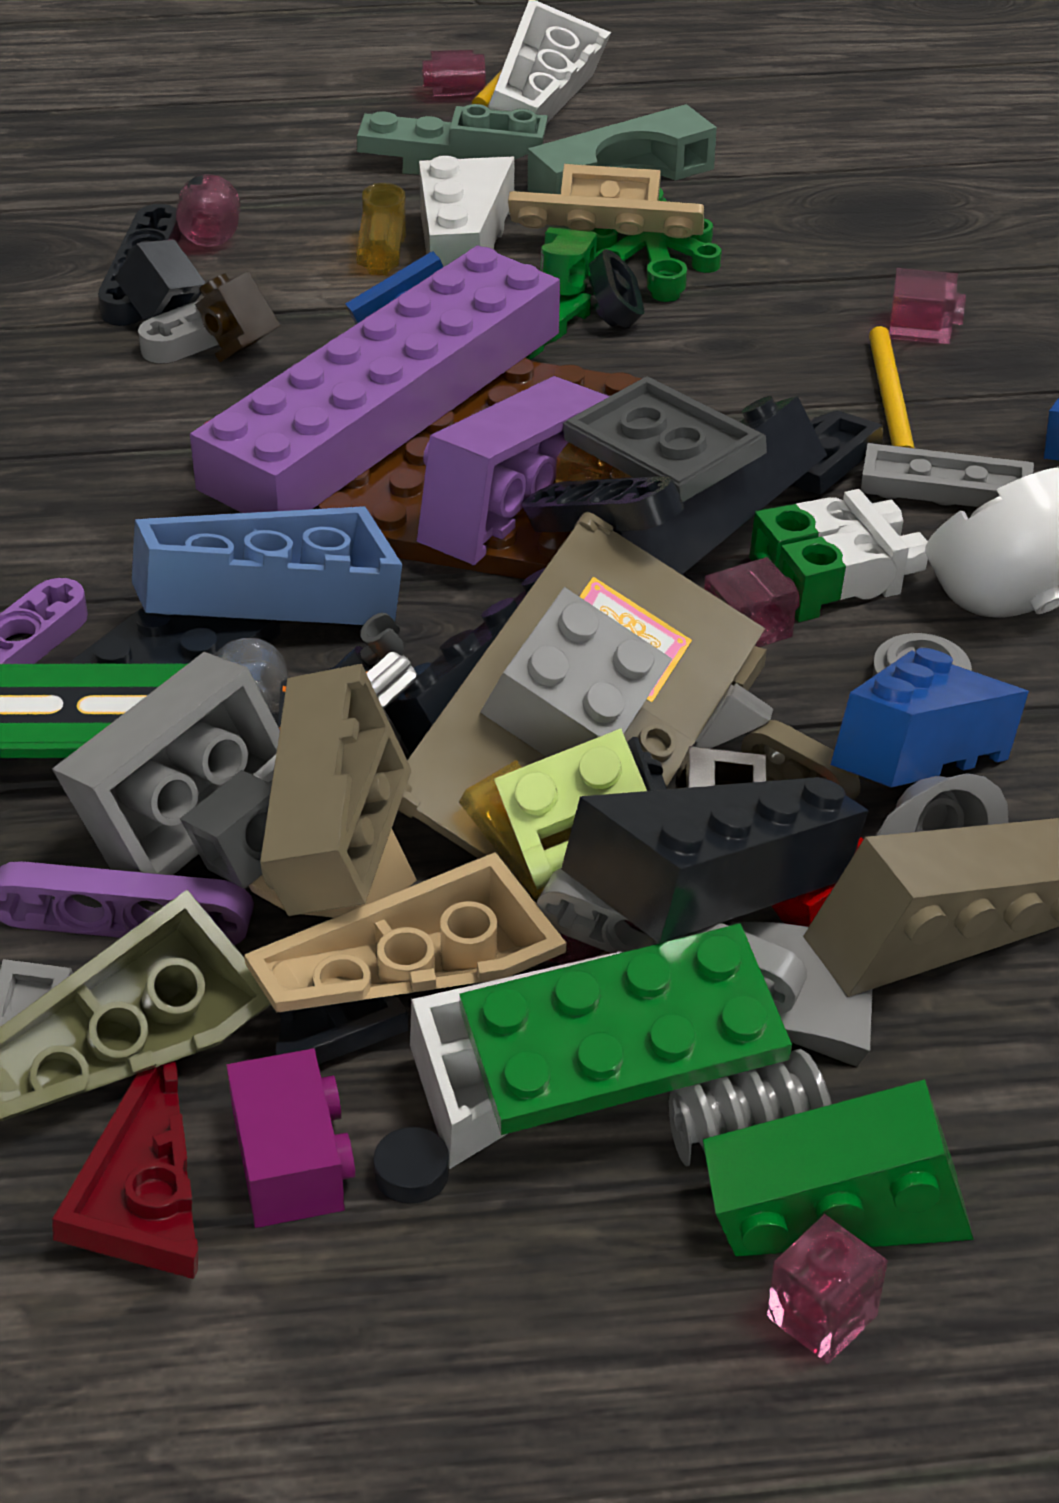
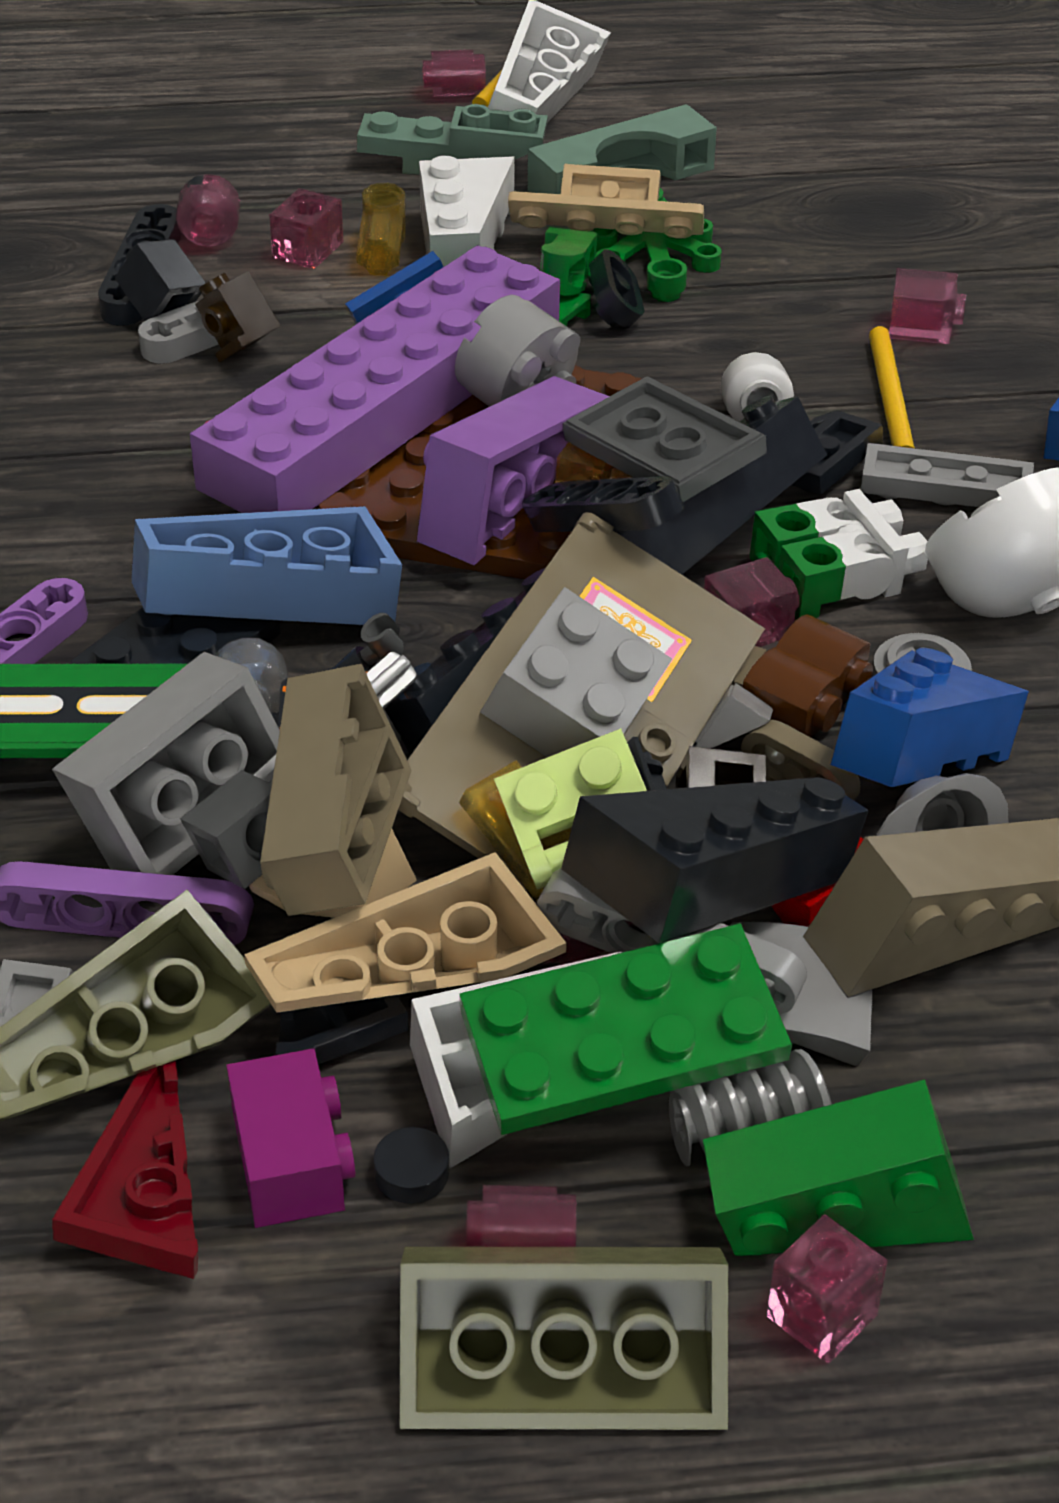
none -> clear pink brick [269,188,344,269]
none -> olive slope [400,1247,728,1430]
none -> light grey brick [455,295,581,407]
none -> clear pink brick [467,1185,576,1247]
none -> white head [720,352,794,422]
none -> reddish brown brick [743,614,873,738]

